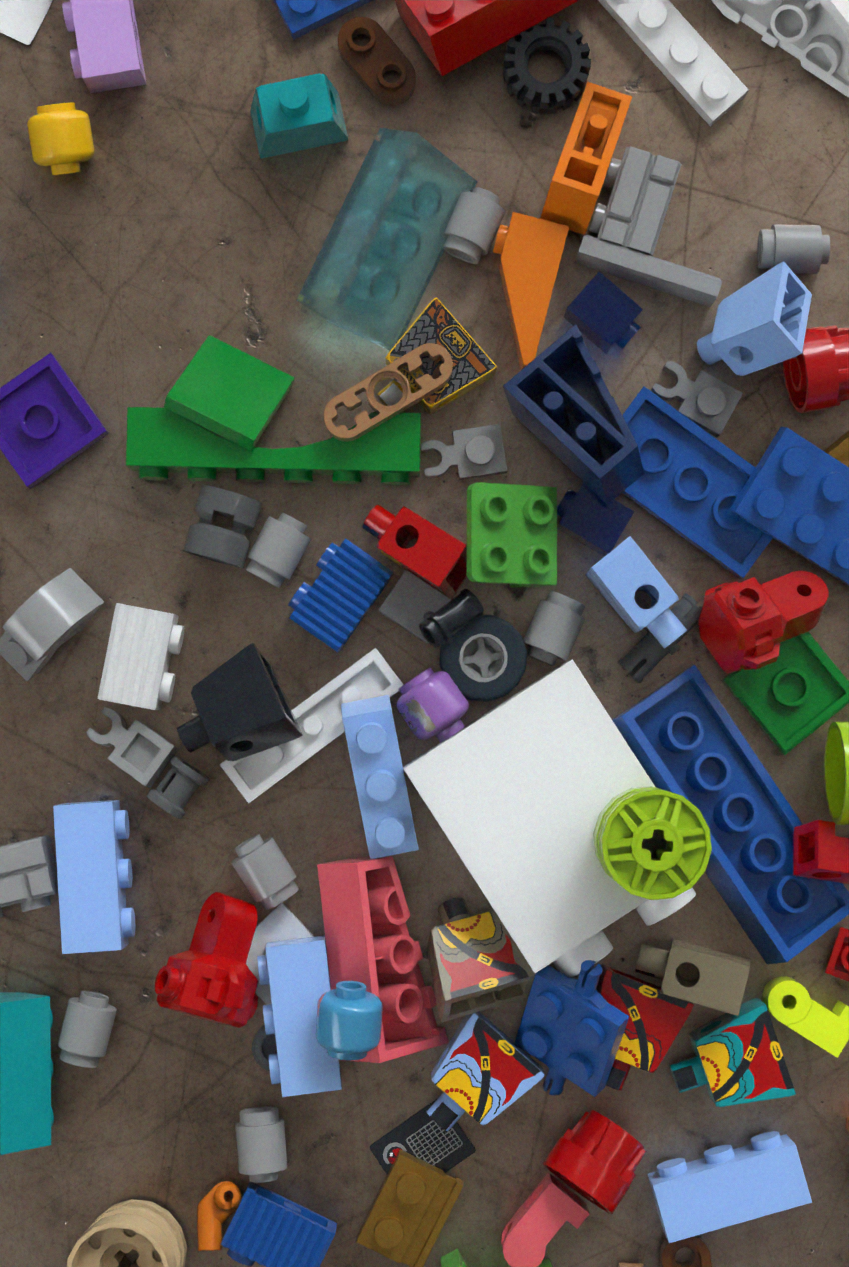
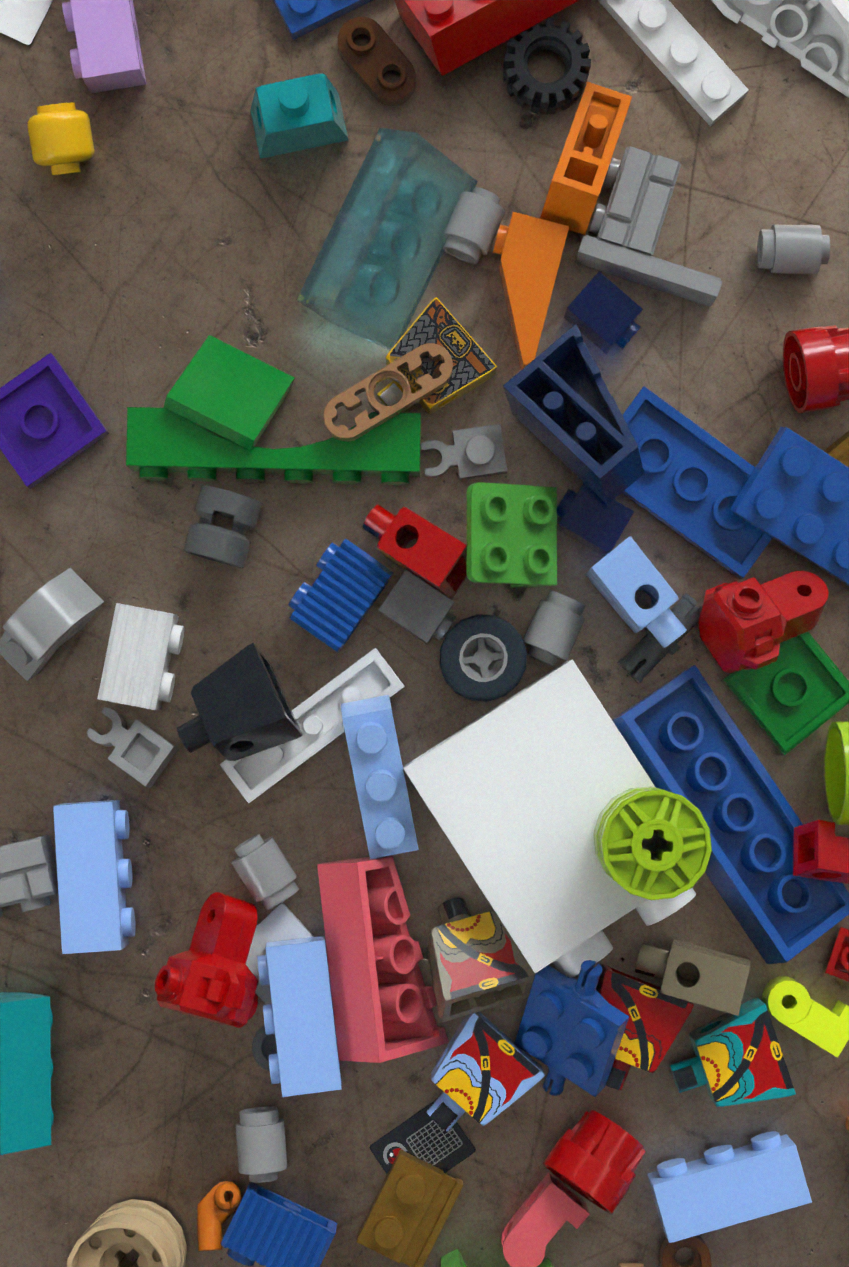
light grey brick [58,991,117,1068] -> none
dark grey bush [147,755,210,820] -> none
light grey brick [246,513,311,588] -> none
dark azure head [315,981,383,1061] -> none
medium lavender head [396,667,469,742] -> none
black pin [419,589,484,648] -> none
light grey plate [651,361,743,437] -> none
light blue torso [697,261,812,376] -> none

